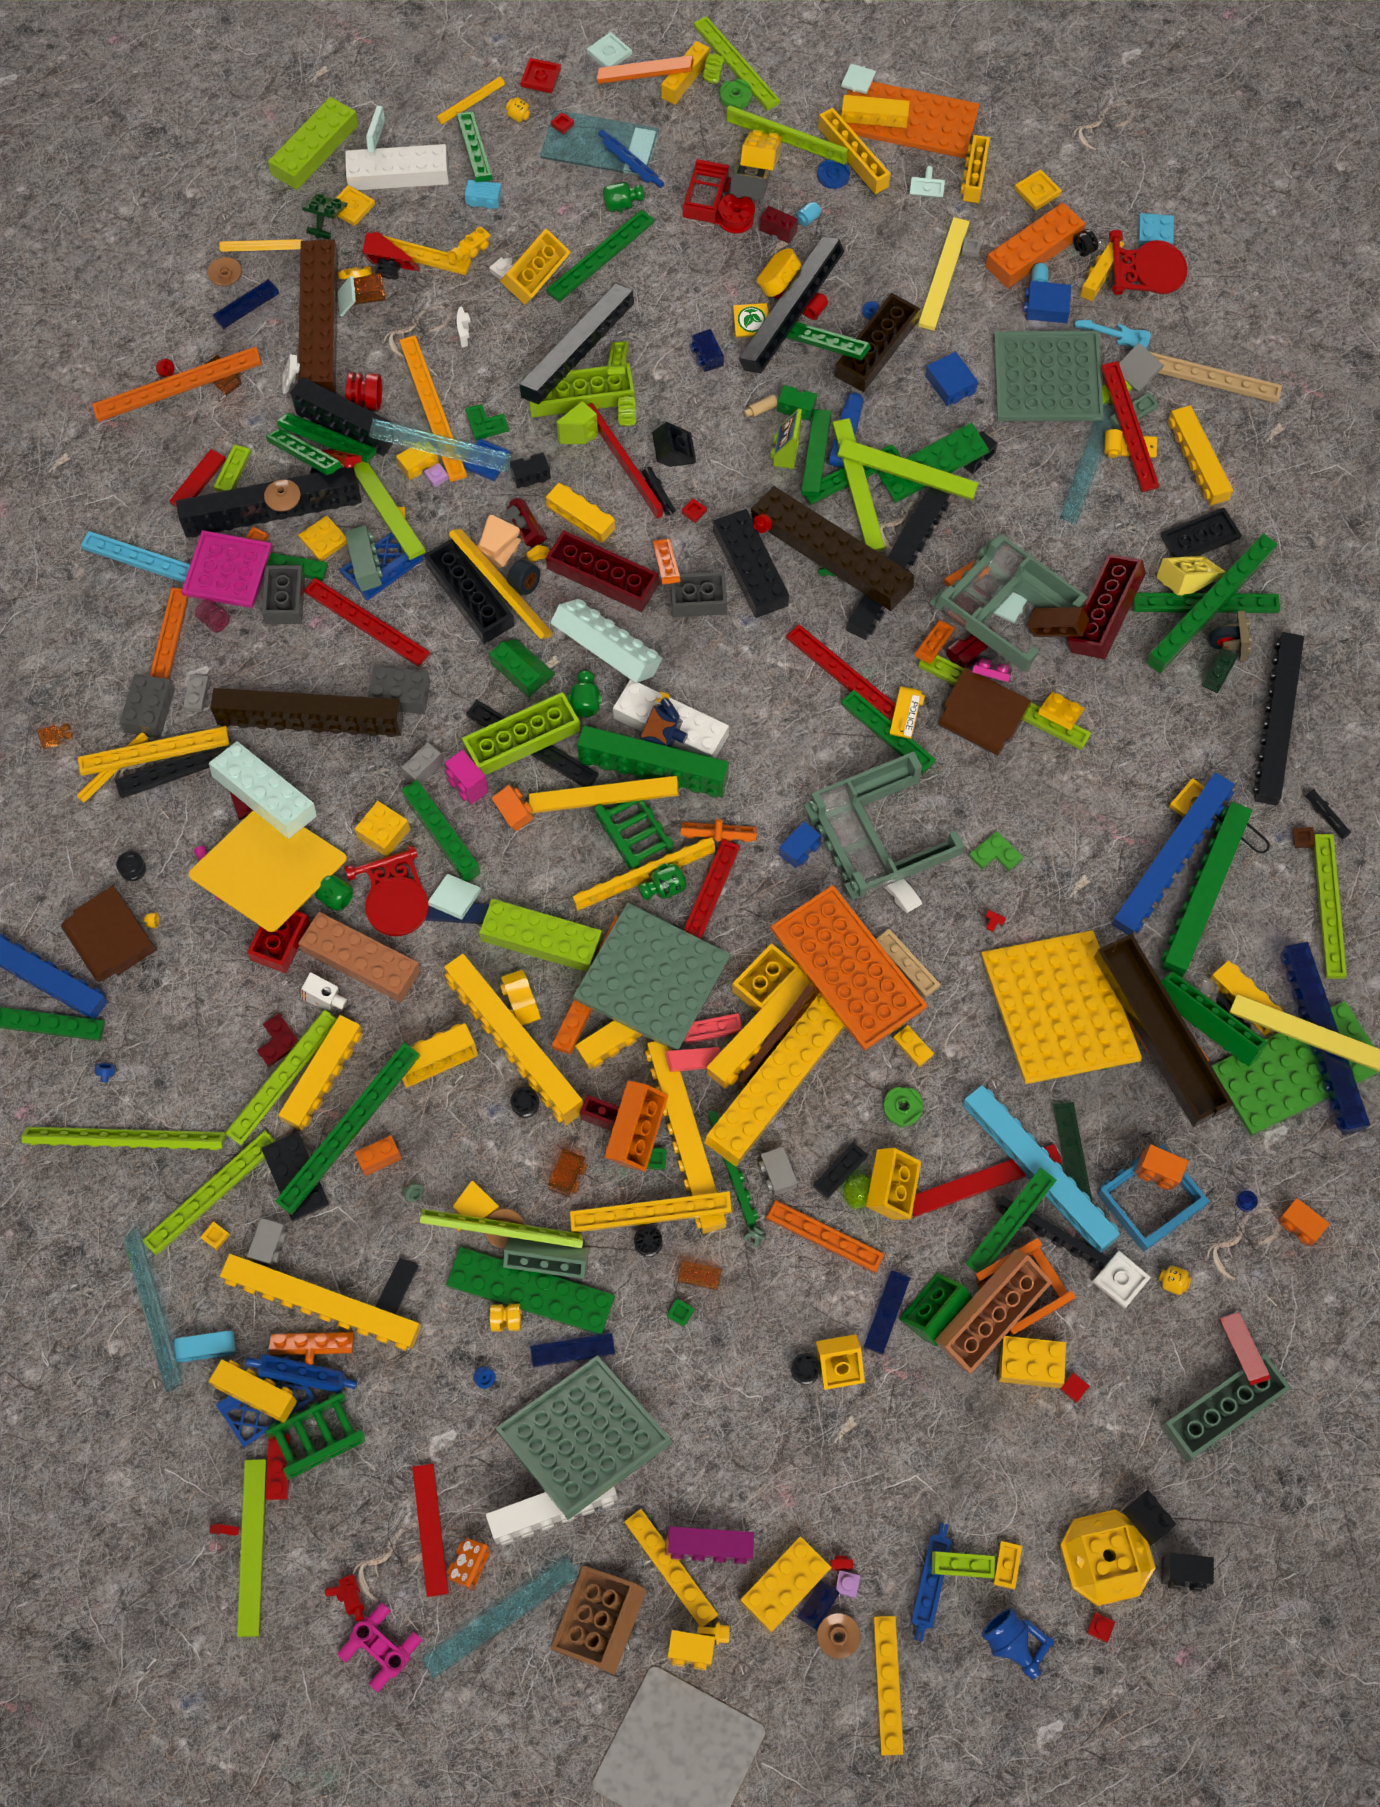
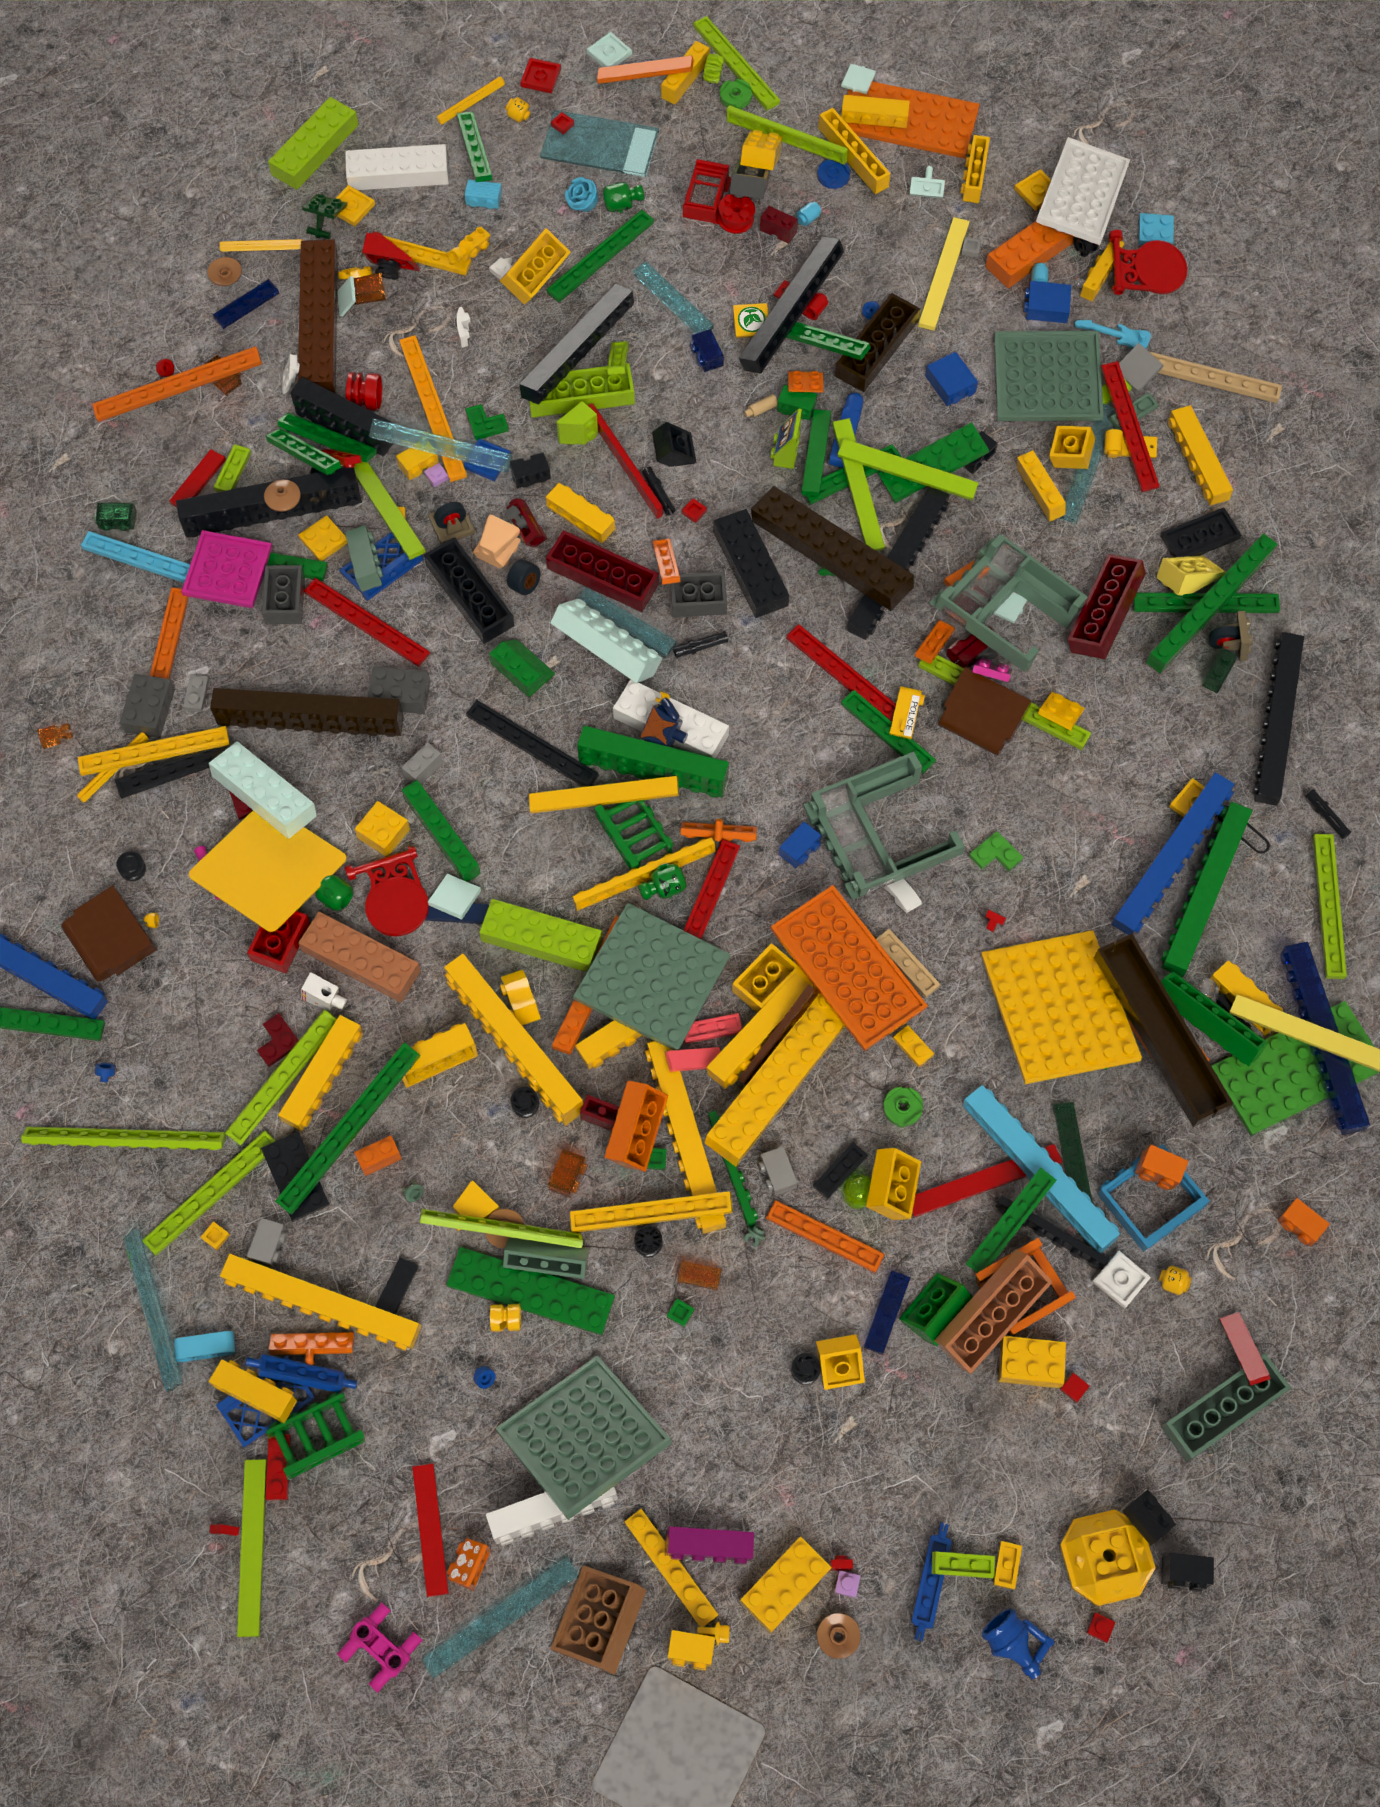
clear pink wheel [195,599,230,633] -> none
orange tile [245,526,269,542] -> none
red piece [325,1574,365,1621] -> none
light aqua tile [366,106,385,152] -> none
dark pink brick [445,750,488,805] -> none
yellow tile [449,529,554,639] -> none
lime brick [462,692,580,775] -> none
orange brick [492,785,535,831] -> none
yellow tile [526,545,550,562] -> none
clear blue tile [530,1333,615,1368] -> none
green piece [568,670,602,717] -> none
blue plate [598,130,664,188] -> none
lime gear [618,396,636,426] -> none
red tile [753,514,772,533] -> none
yellow brick [757,248,802,297] -> none
clear blue plate [797,1580,839,1630] -> none
yellow plate [873,1616,904,1756] -> none
reddish brown brick [1027,607,1089,637] -> none
clear blue tile [1236,1190,1258,1212] -> none
reddish brown plate [1293,827,1315,848] -> none
none -> clear green brick [95,502,137,531]
none -> plate [428,502,475,544]
none -> medium azure cone [565,177,598,212]
none -> clear light blue plate [578,587,676,658]
none -> clear light blue plate [633,262,714,338]
none -> black pin [673,631,728,658]
none -> orange hinge [788,371,824,393]
none -> yellow brick [1017,450,1066,522]
none -> white plate [1036,137,1130,245]
none -> yellow brick [1049,426,1095,469]

